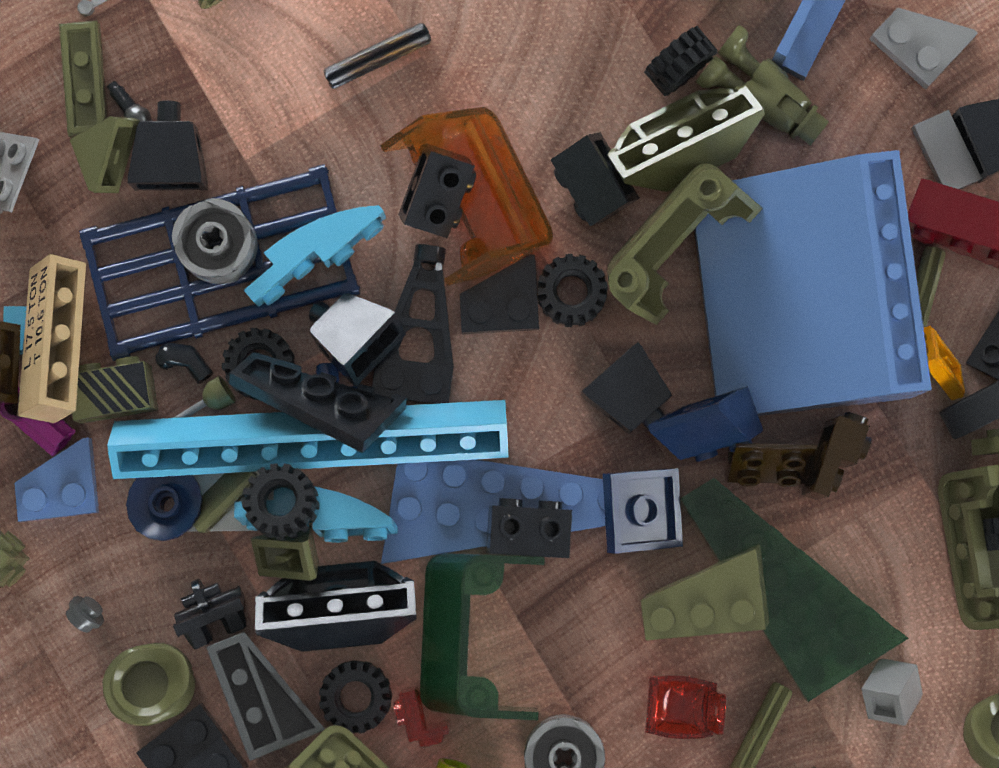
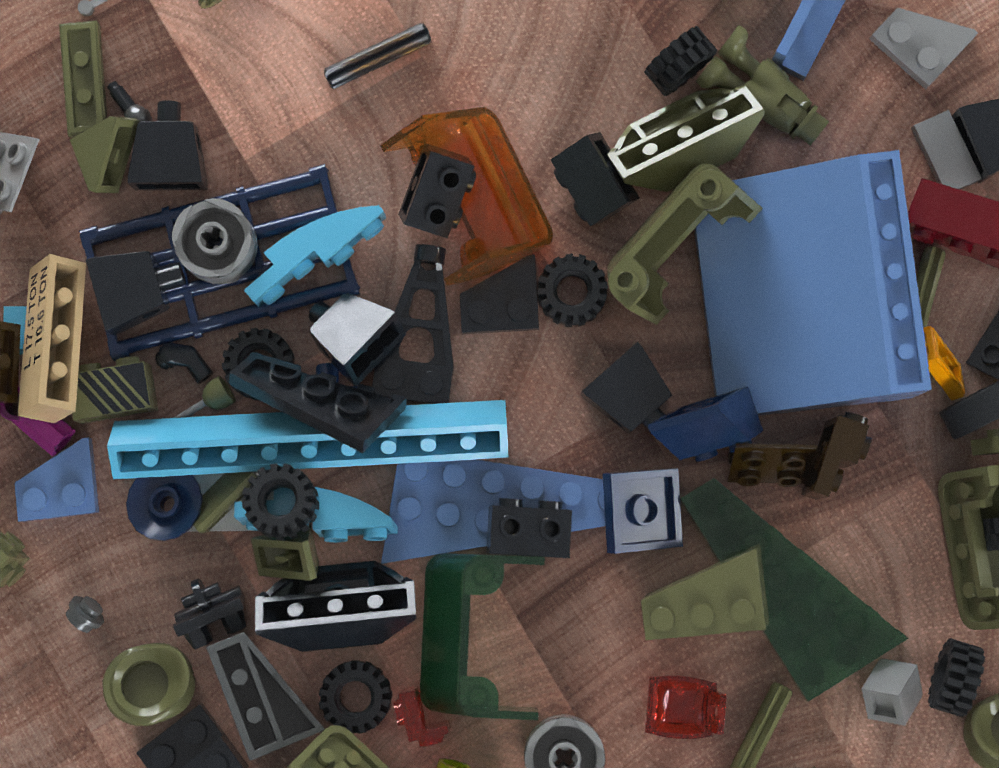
none -> black torso [85,251,186,336]
none -> black tyre [928,638,985,717]

